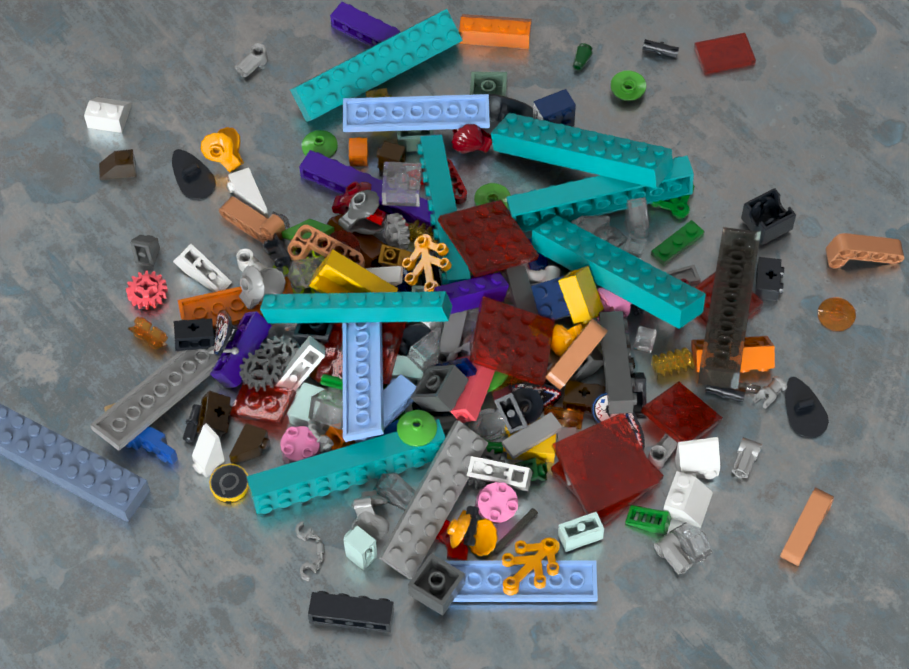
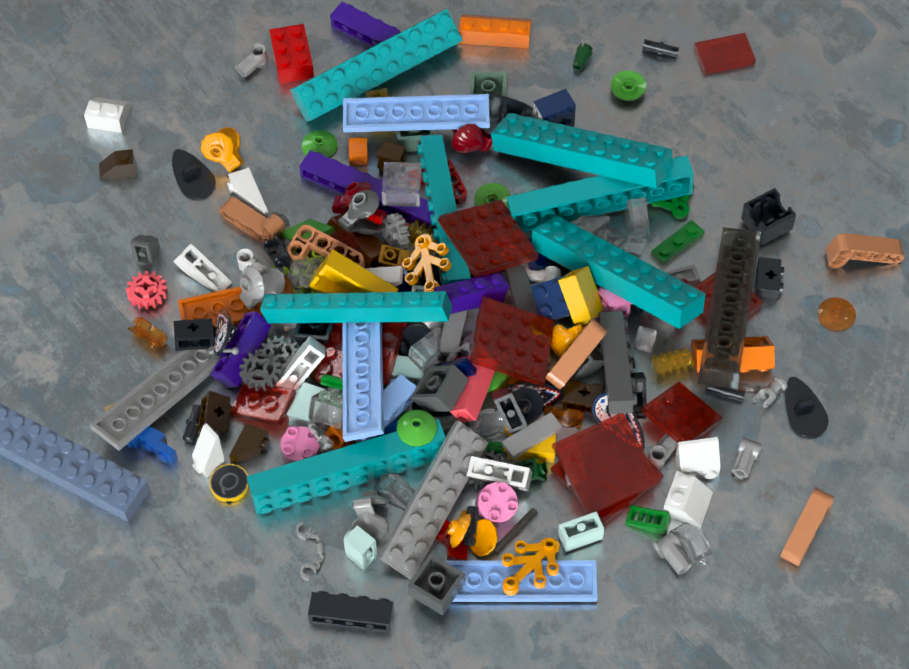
none -> red brick [269,24,314,84]

